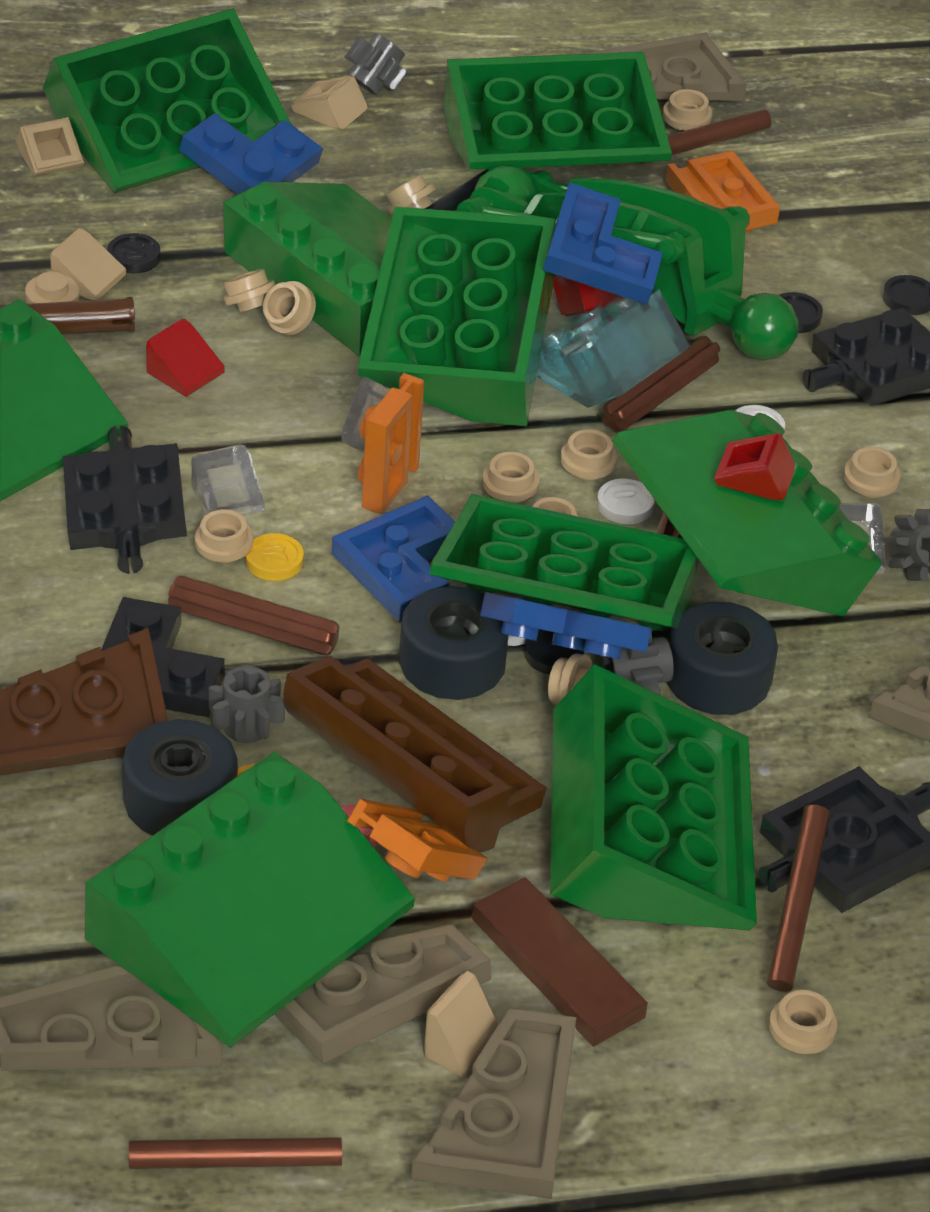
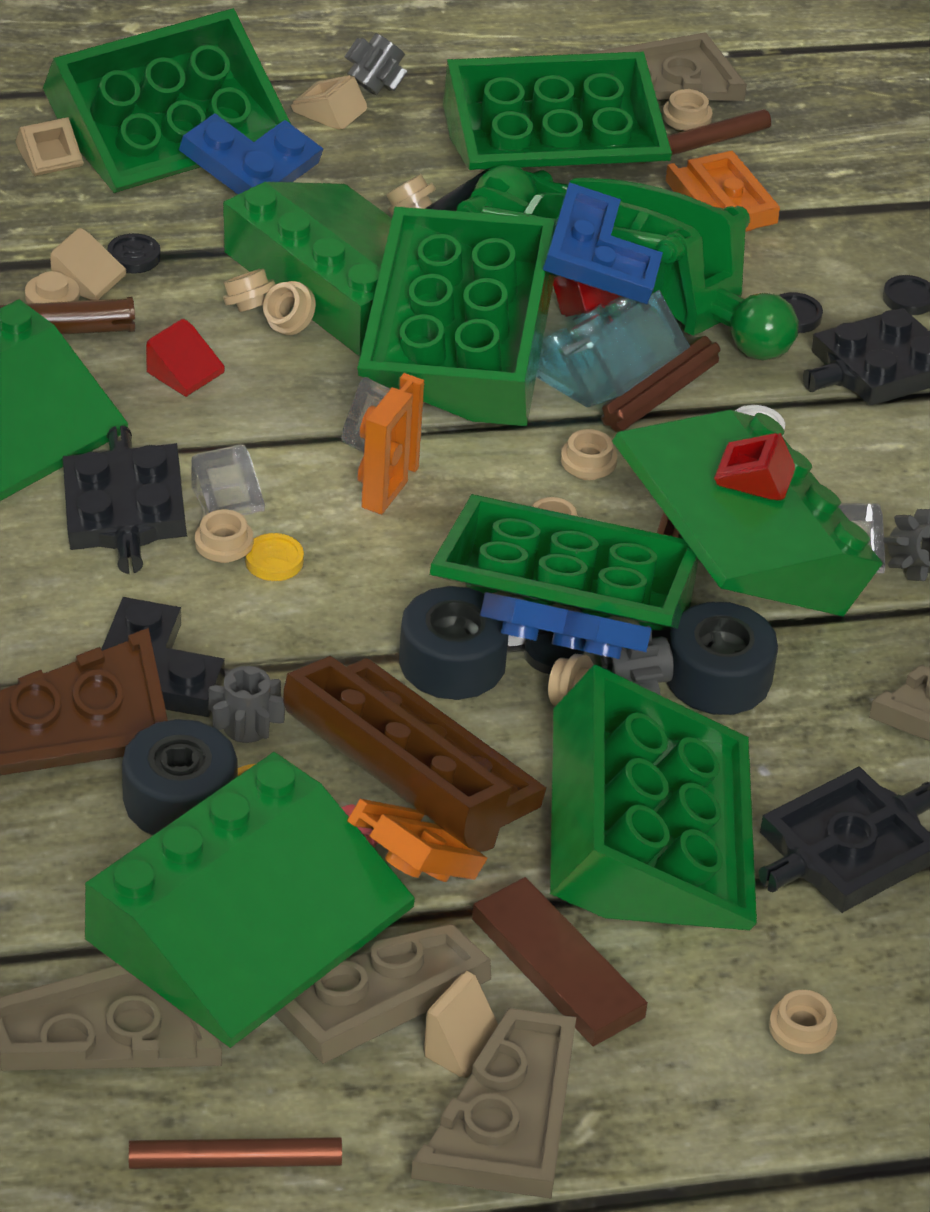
copper axle [168,576,339,656] -> none
blue plate [332,495,455,622] -> none
tan plate [482,452,540,503] -> none
white piece [597,478,655,525] -> none
copper bar [767,805,830,991] -> none
tan plate [843,447,901,498] -> none

